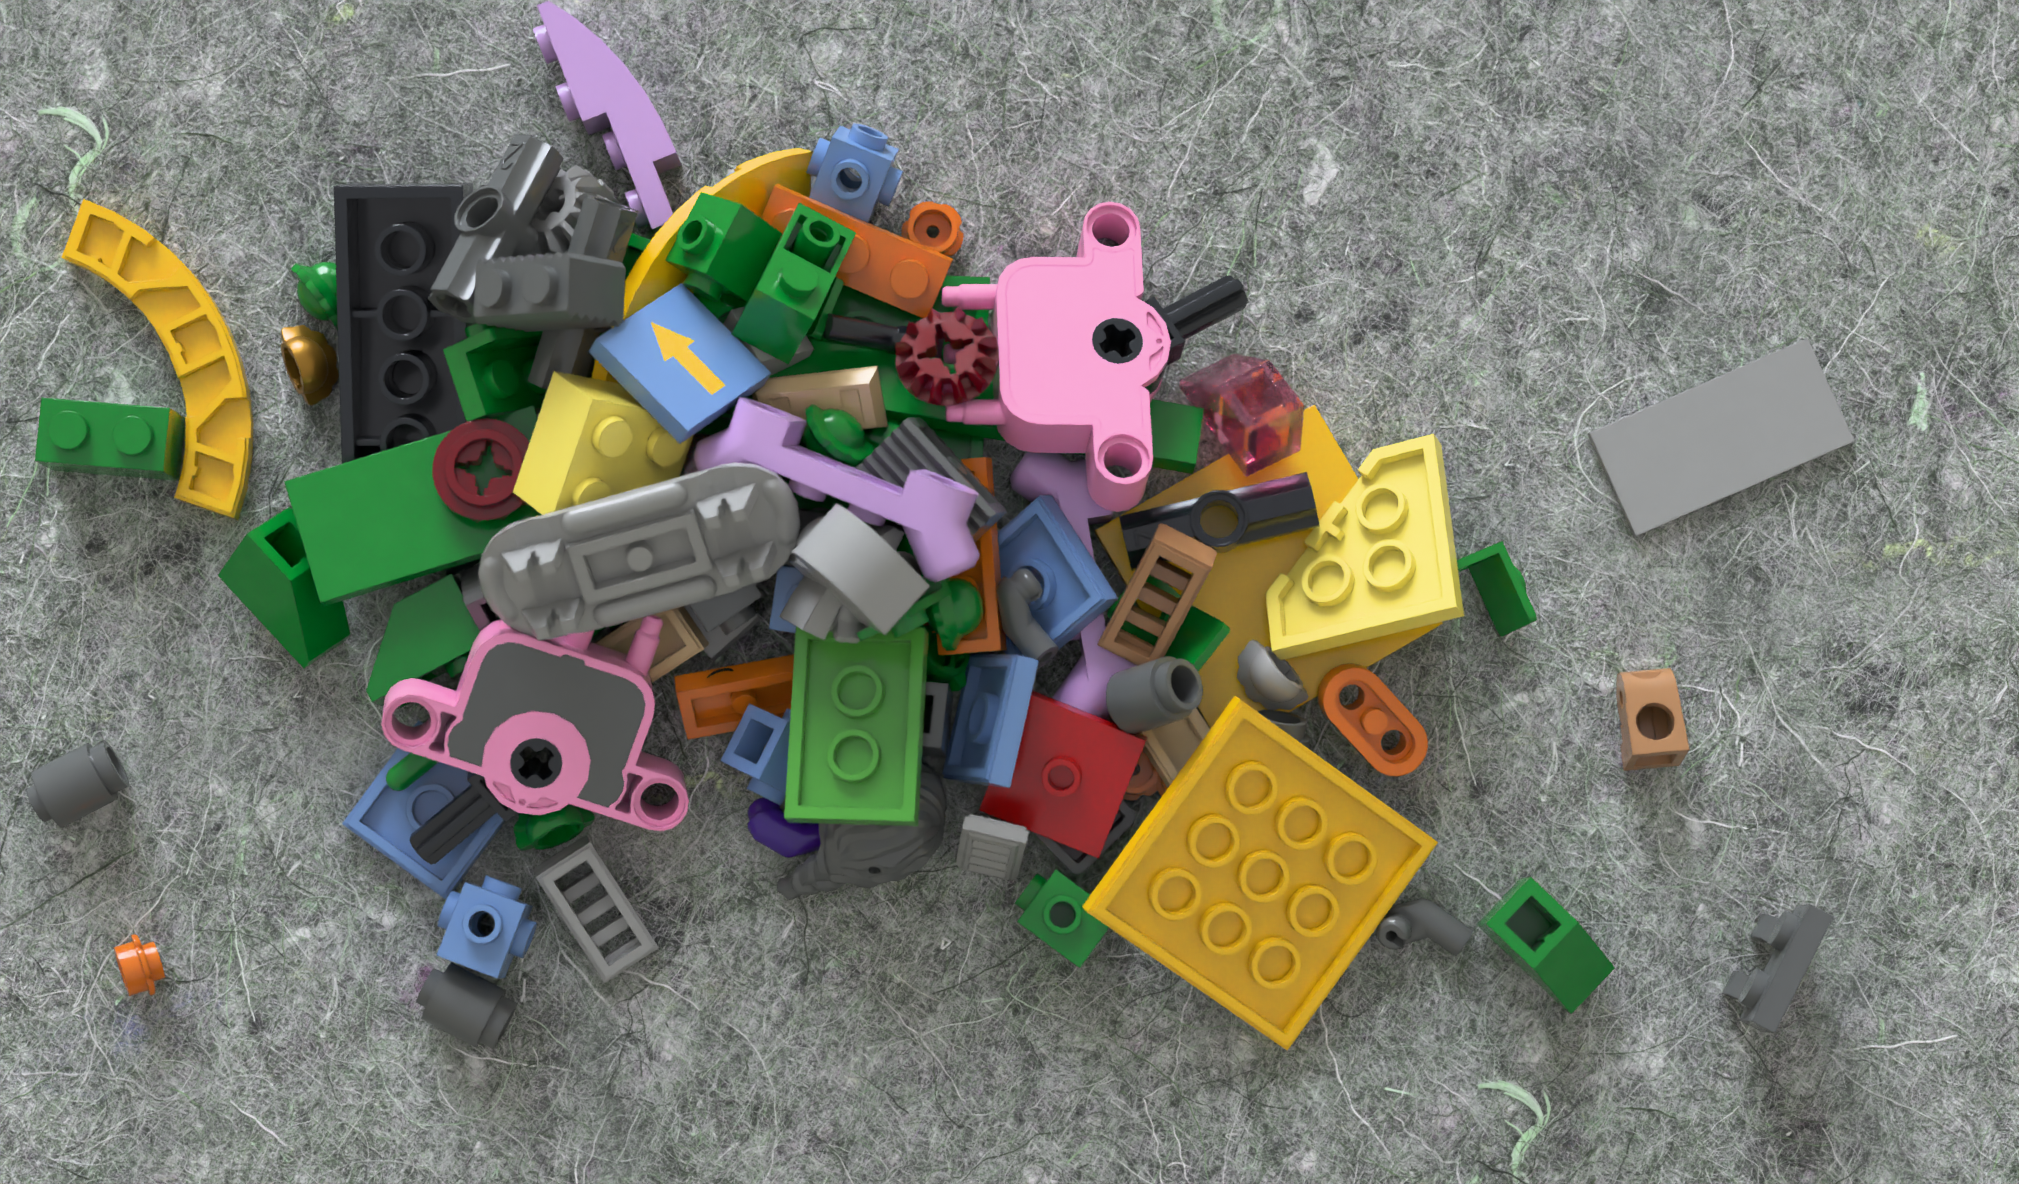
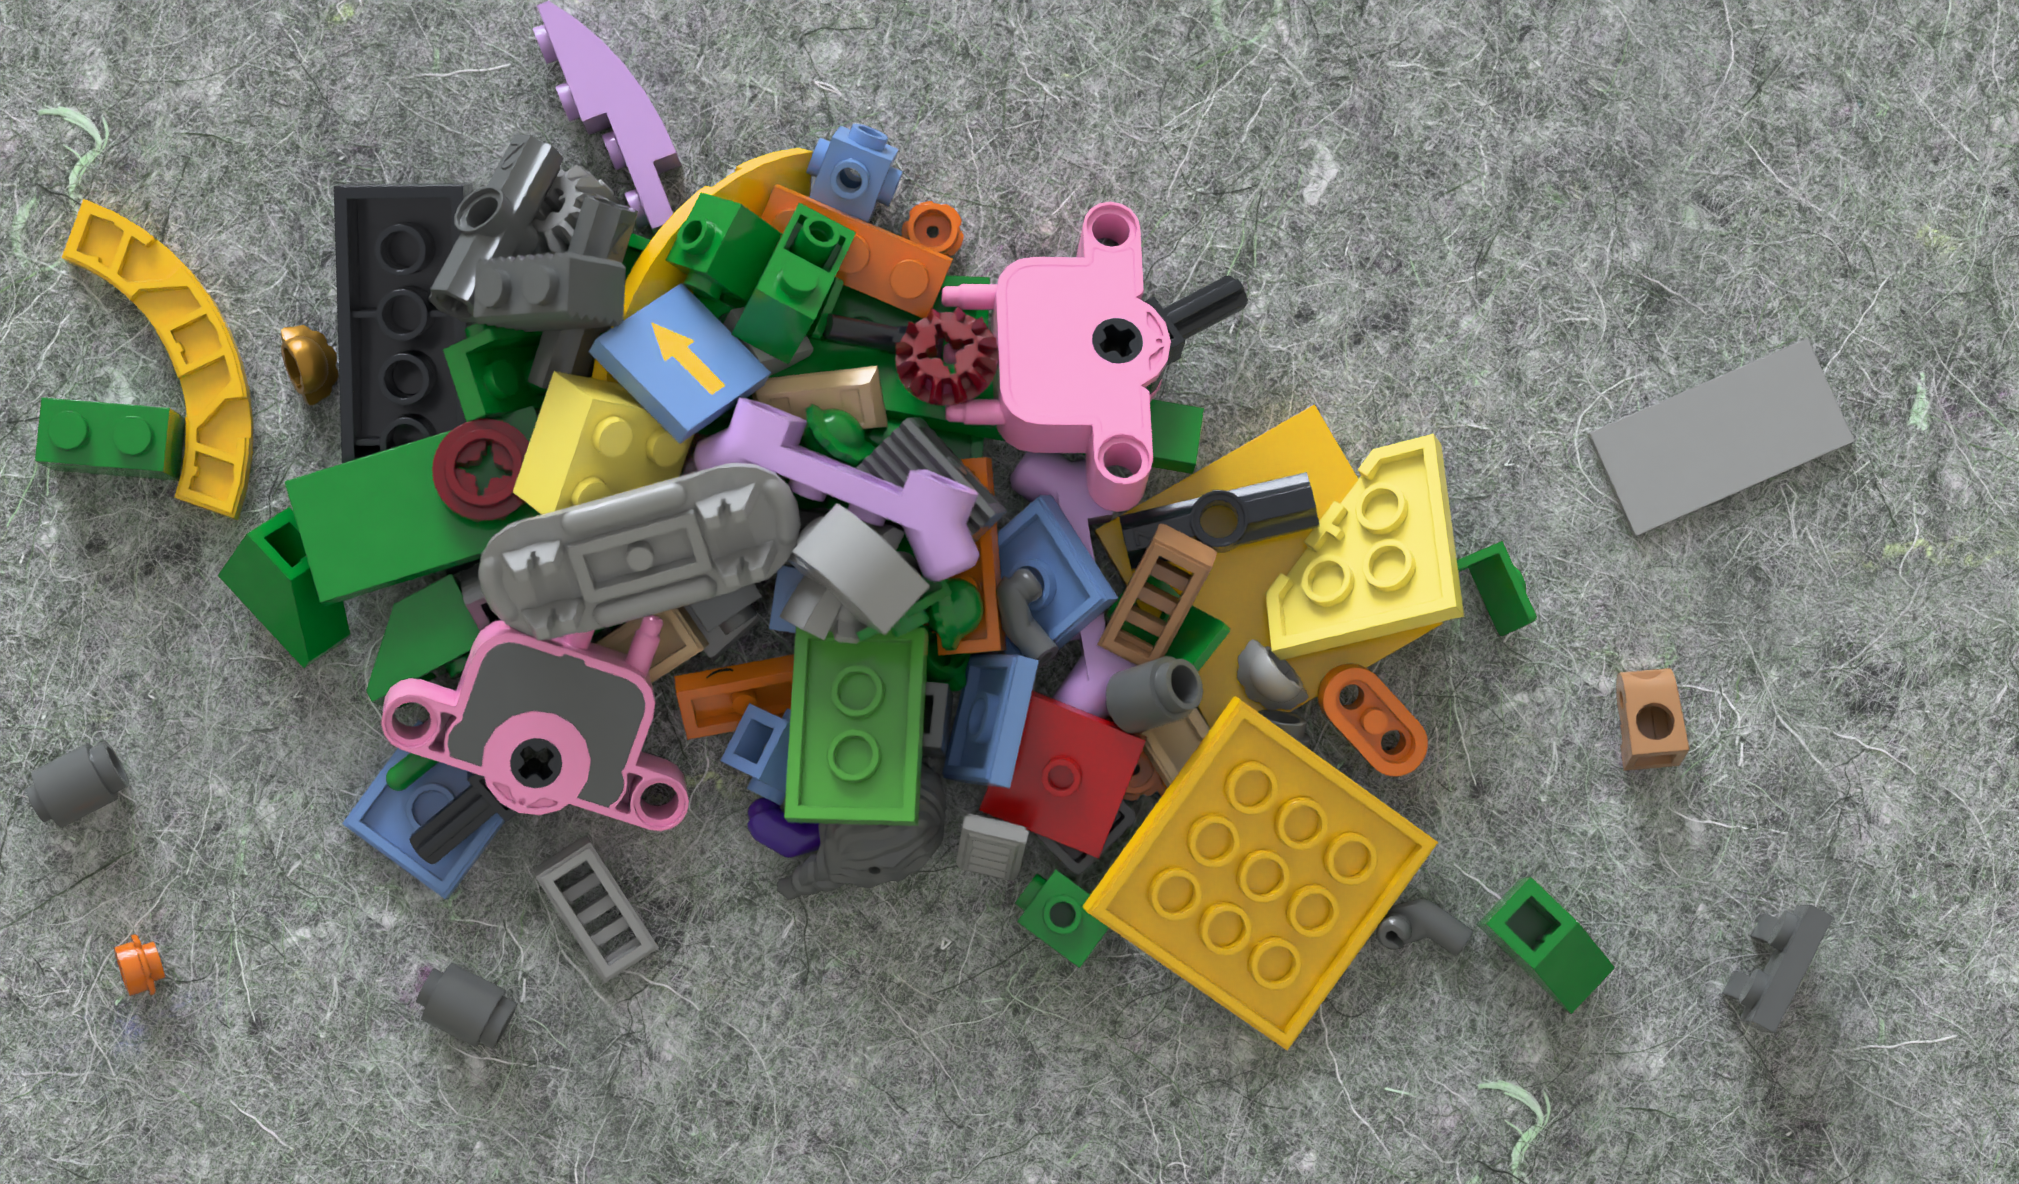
green piece [291,262,338,330] -> none
medium blue brick [436,875,537,979] -> none
green piece [513,804,595,851] -> none
clear pink slope [1179,354,1304,477] -> none

